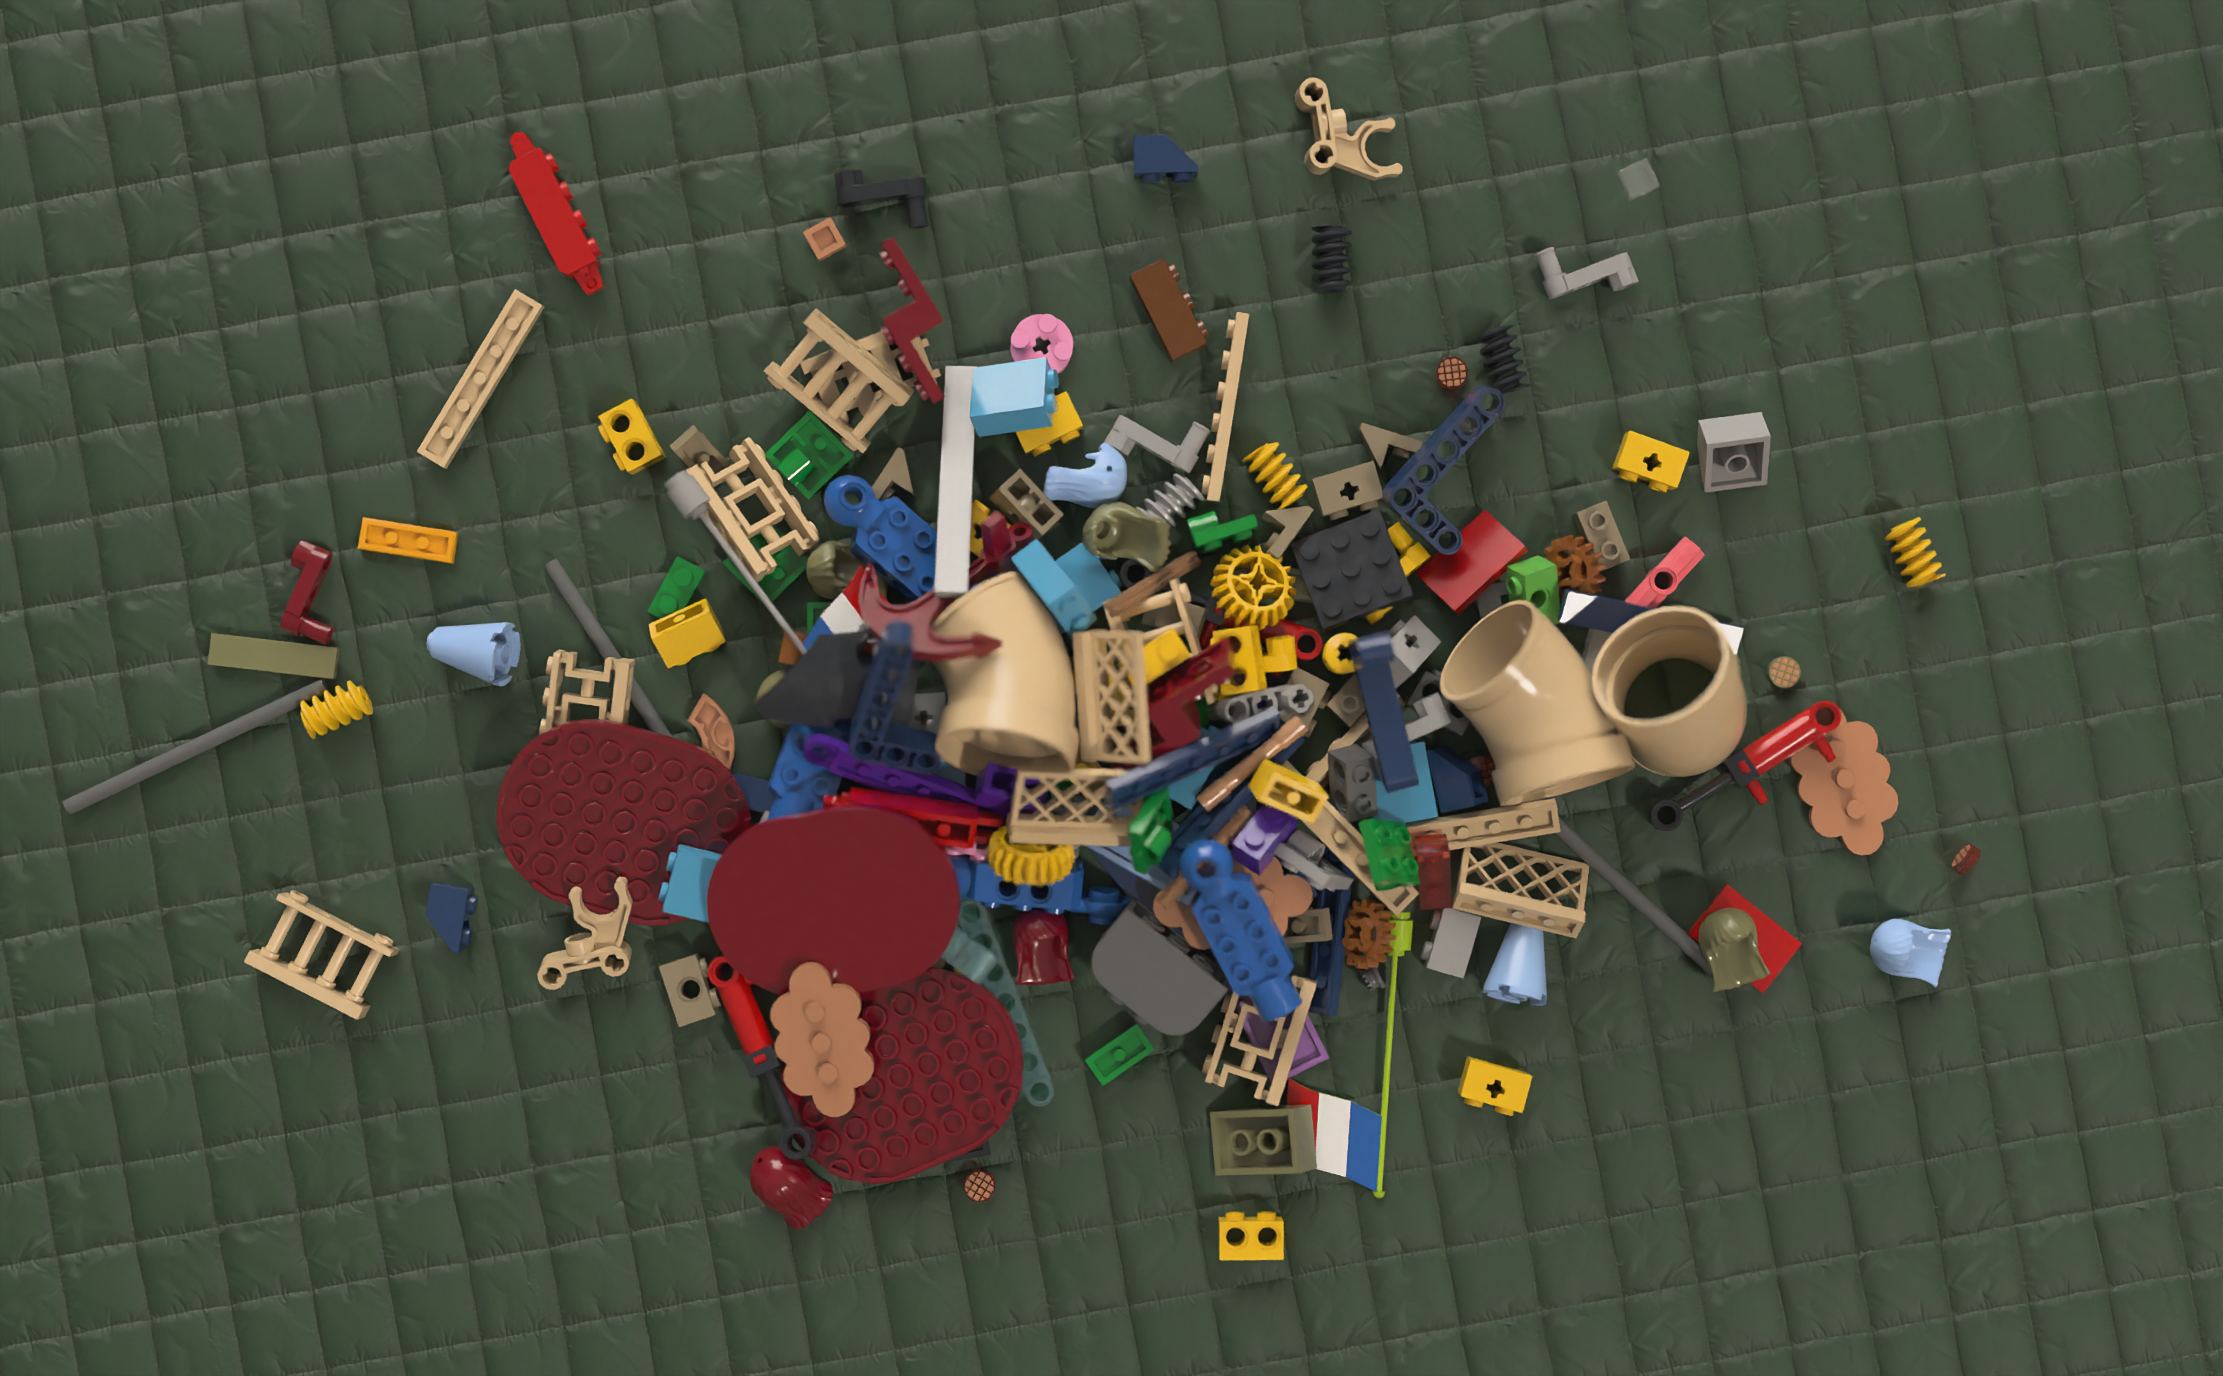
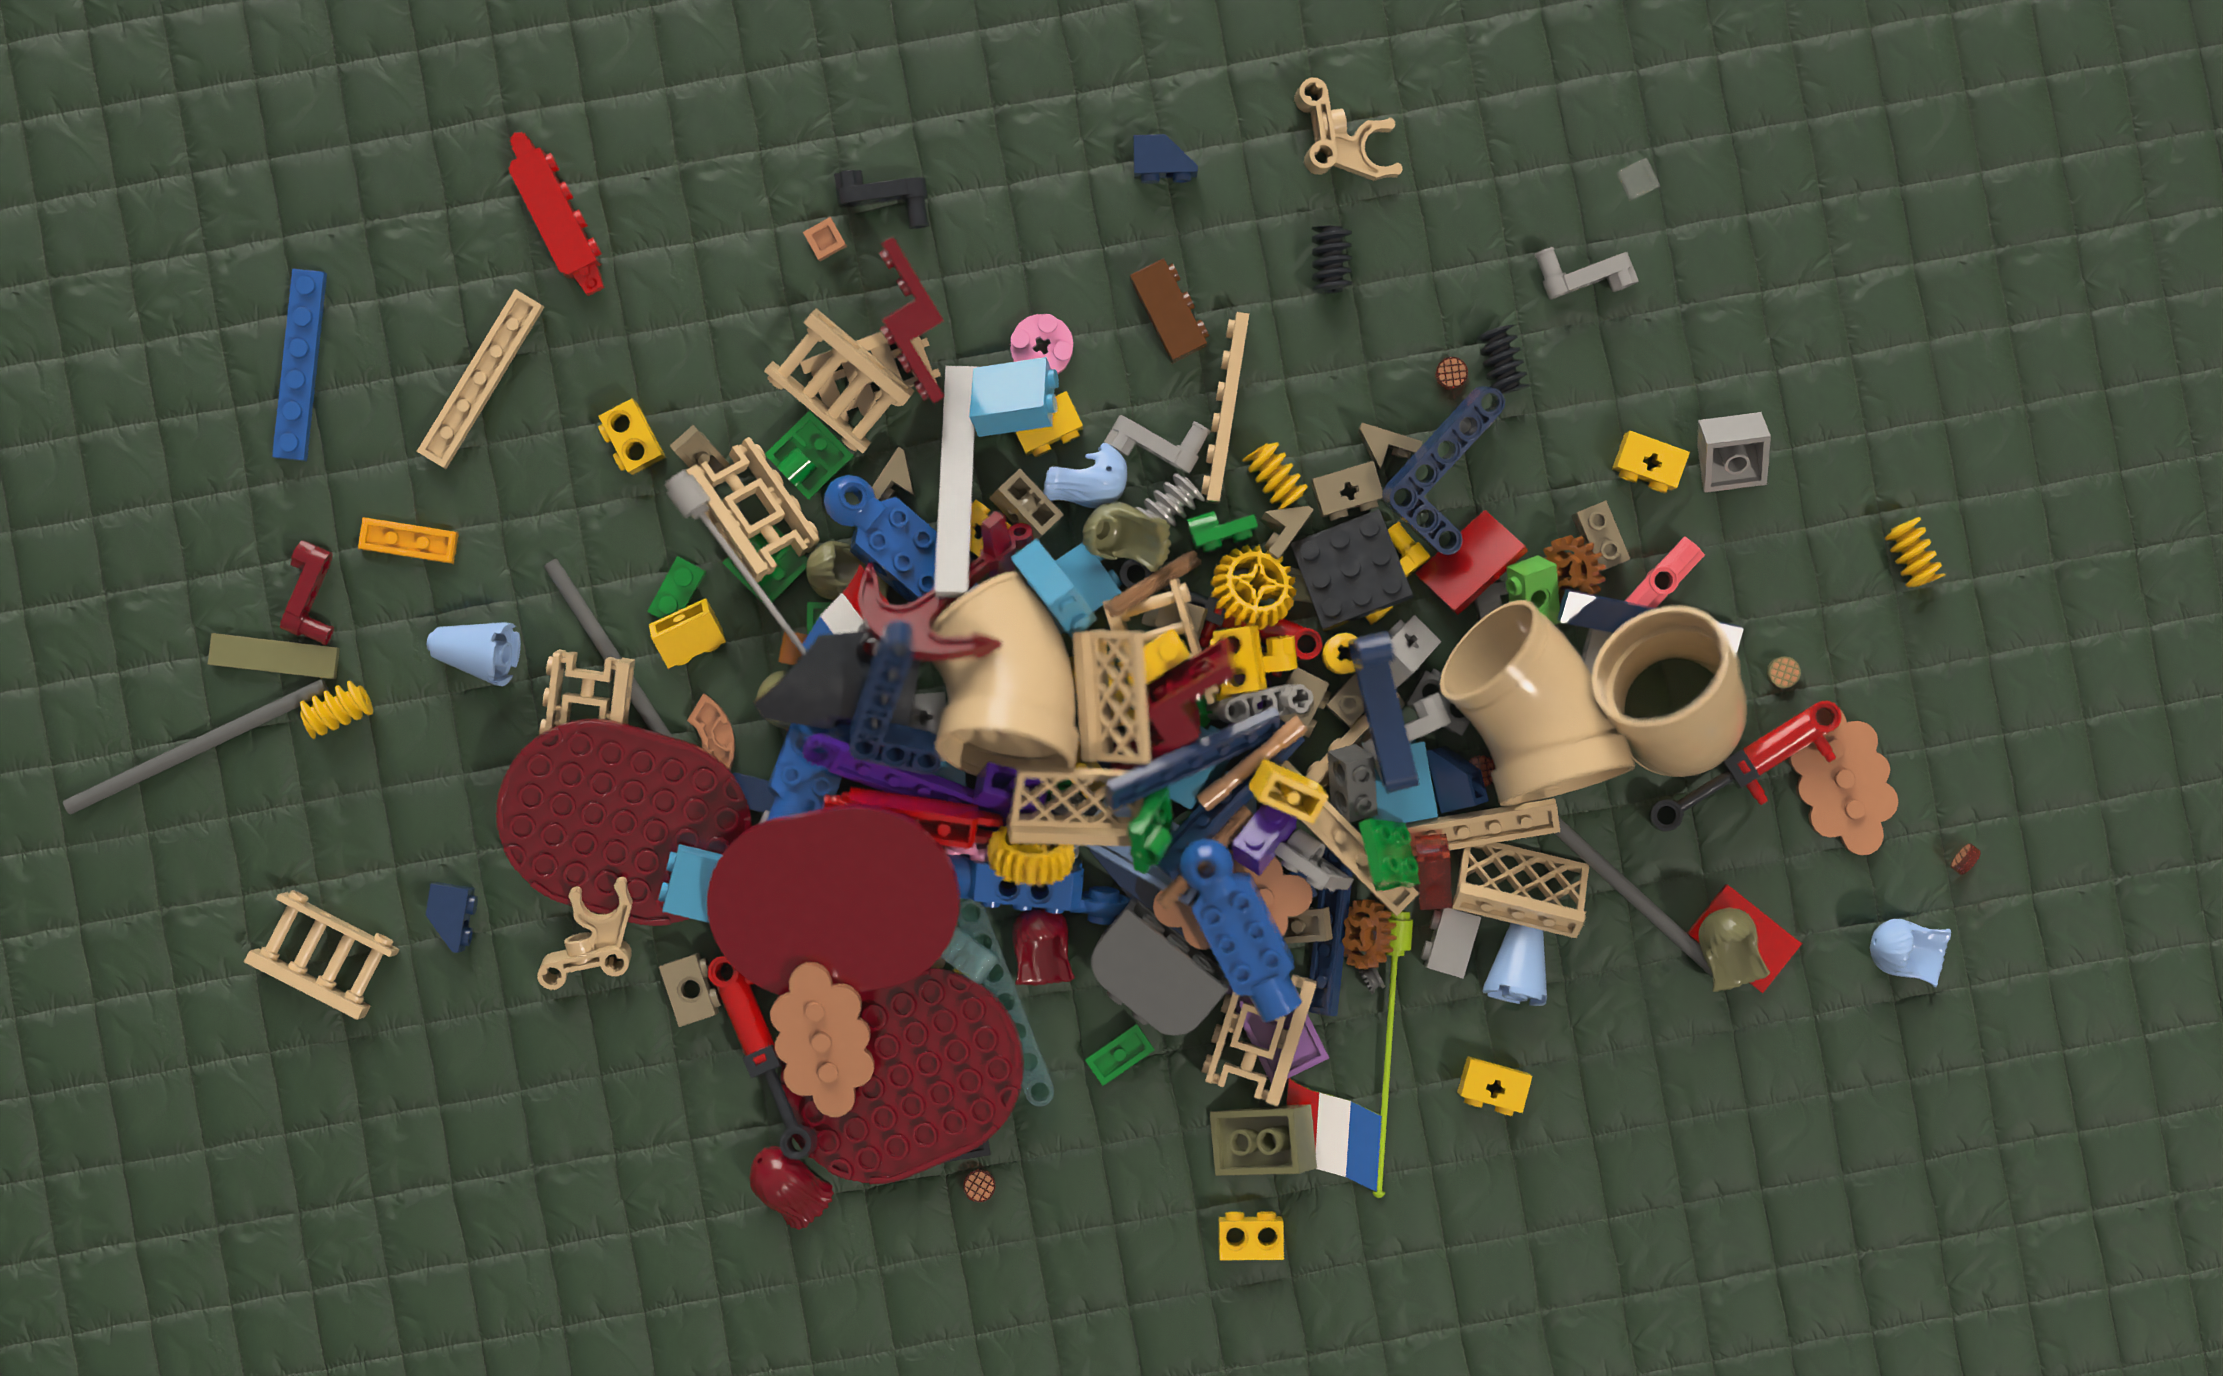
none -> blue plate [272,269,327,461]

